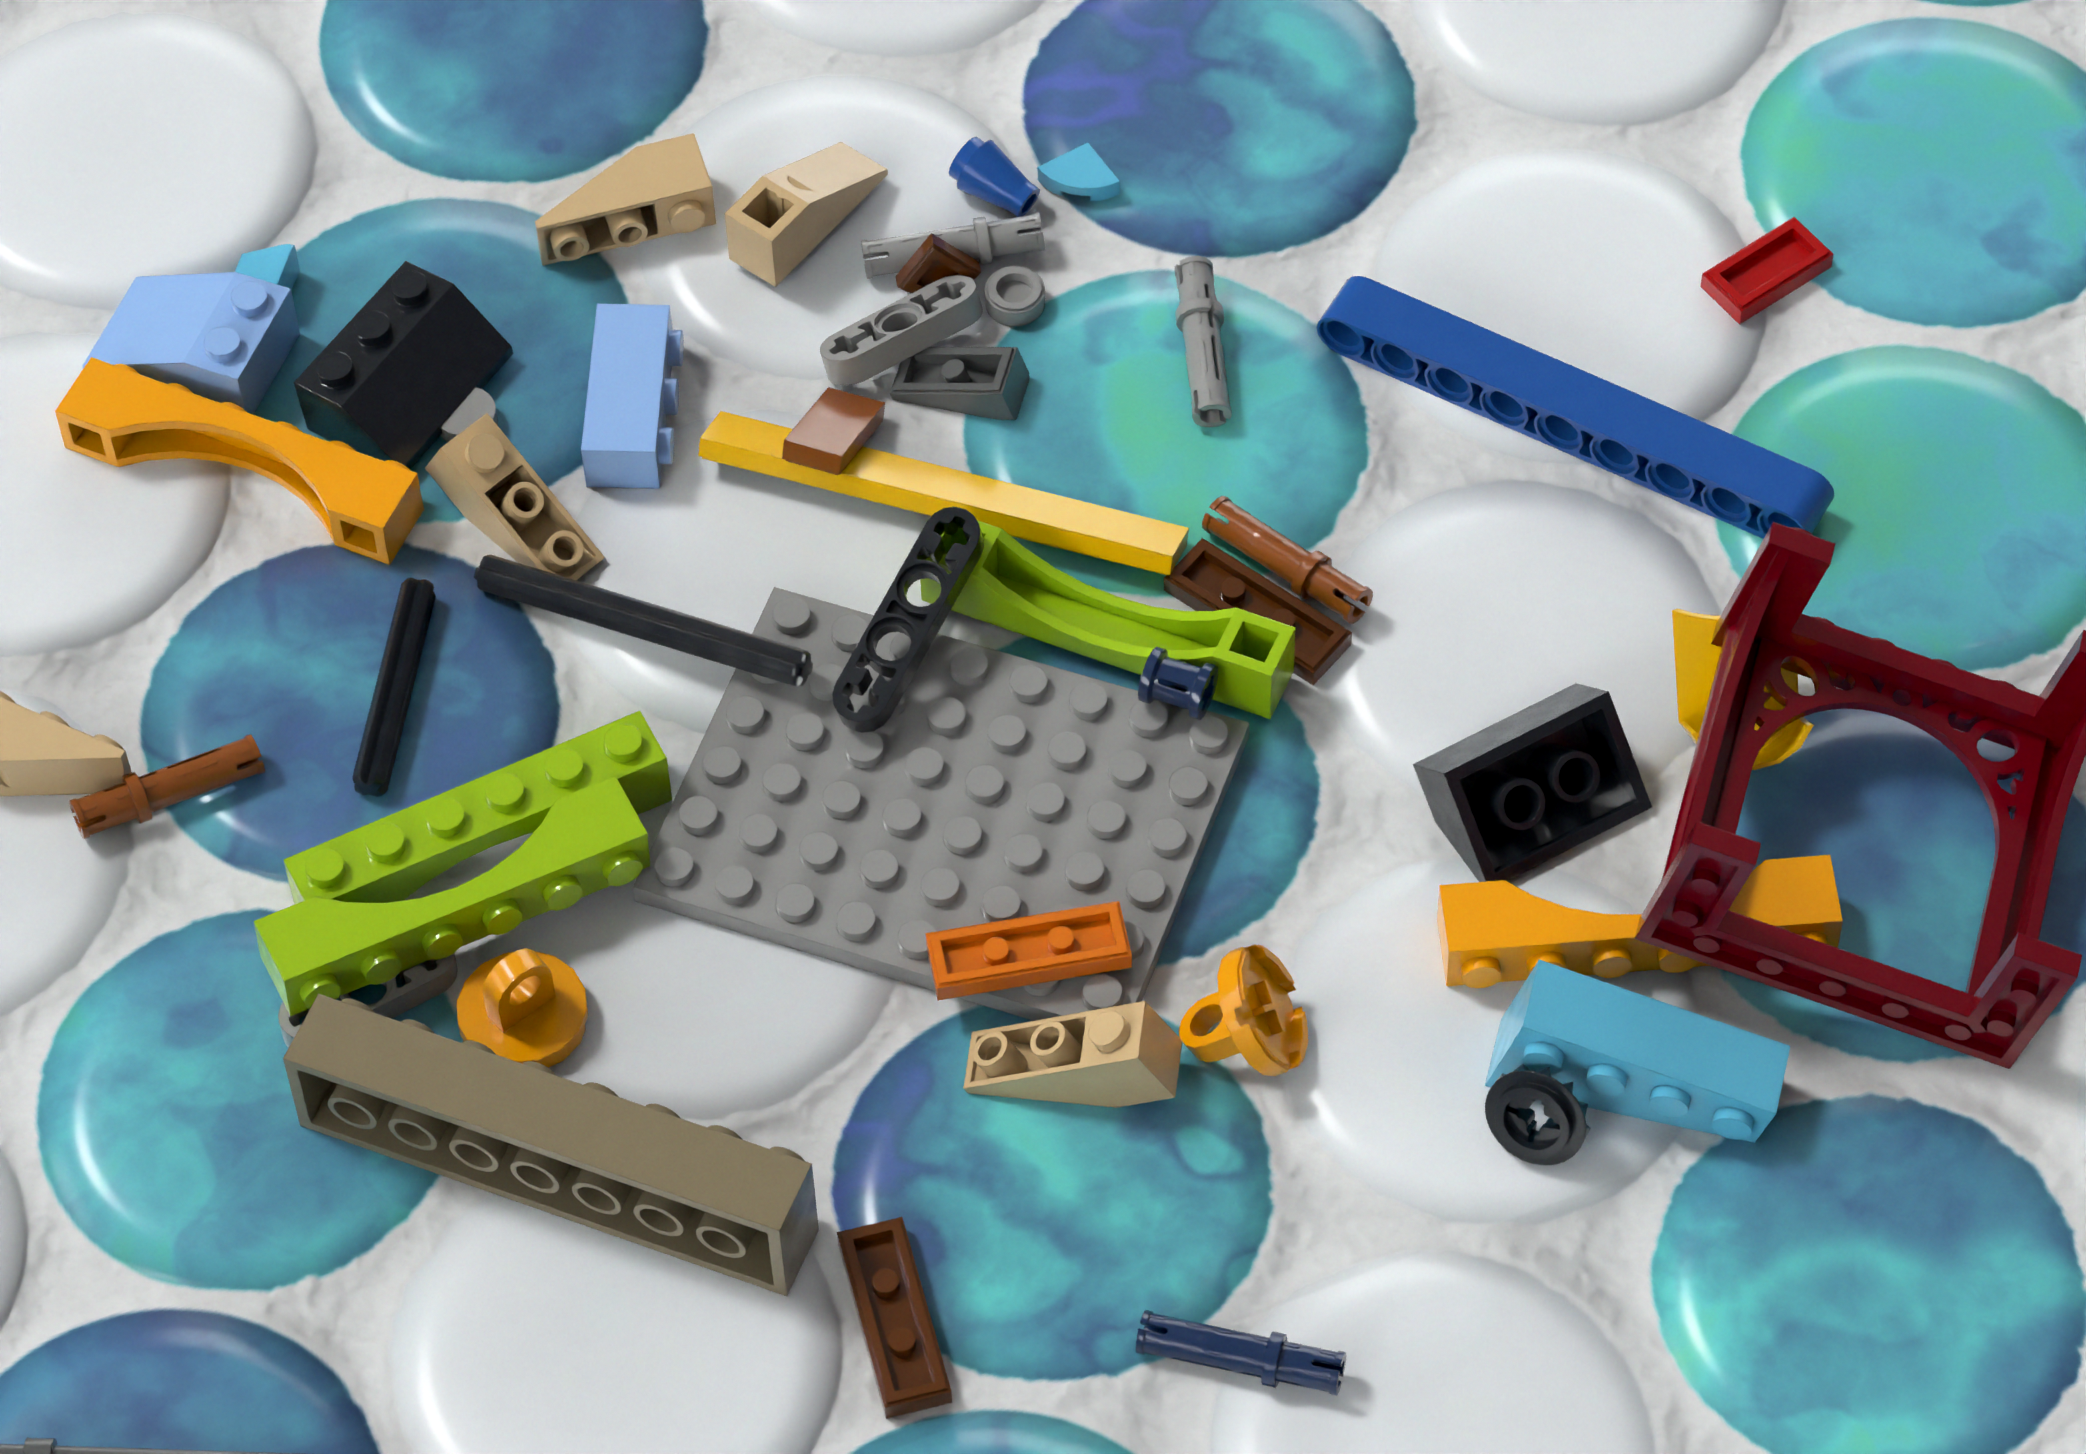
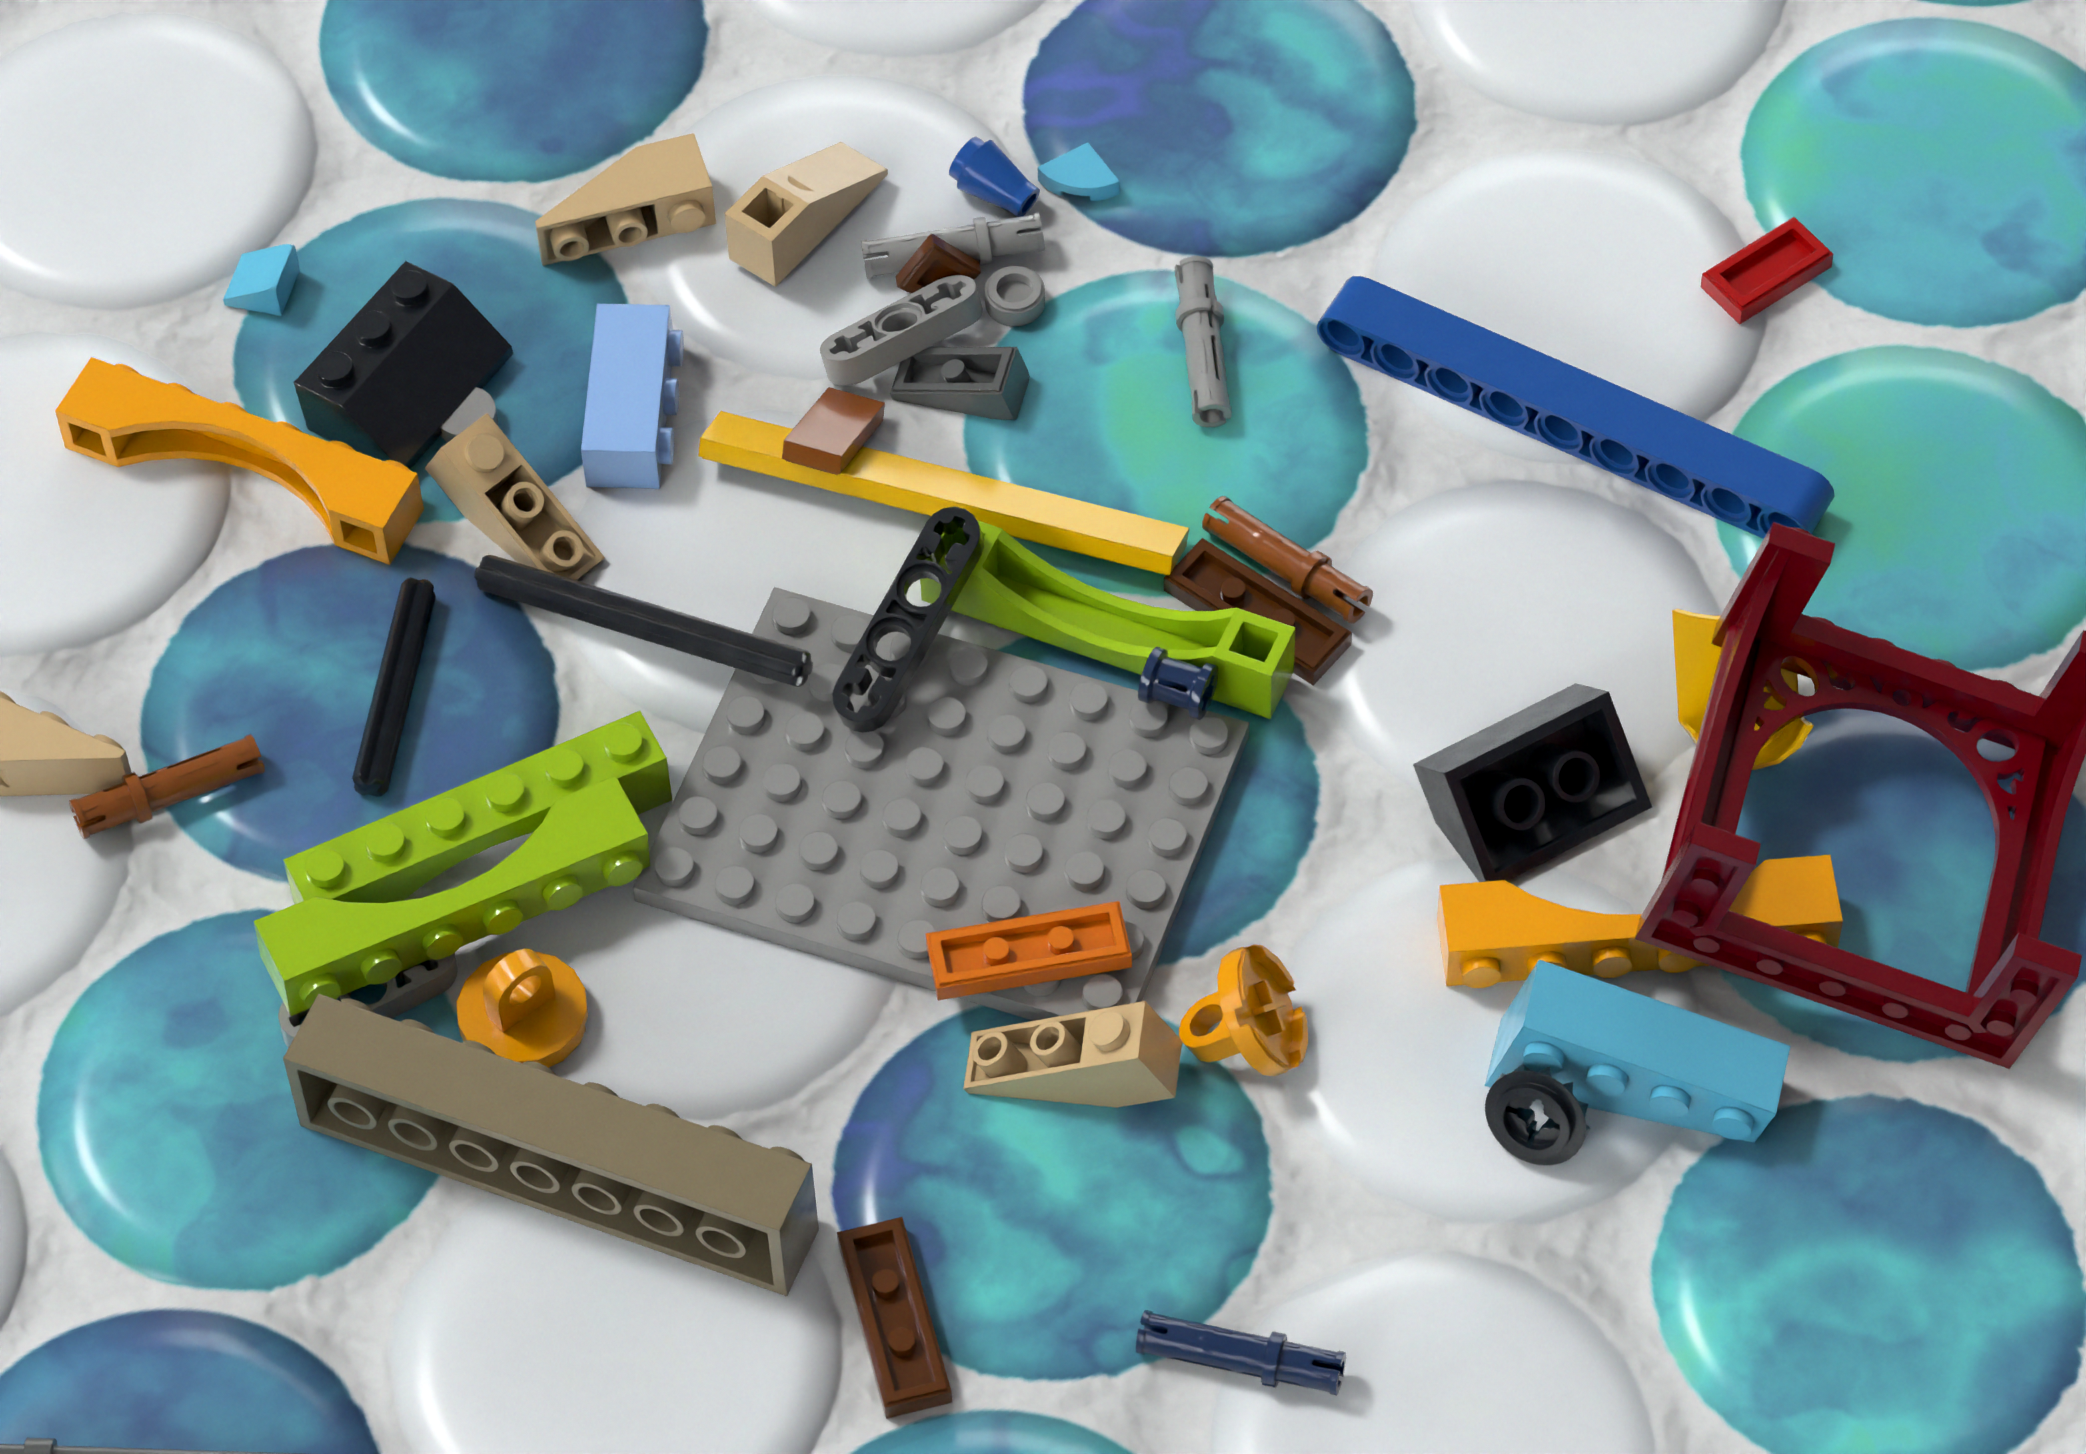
light blue slope [82,272,300,414] -> none

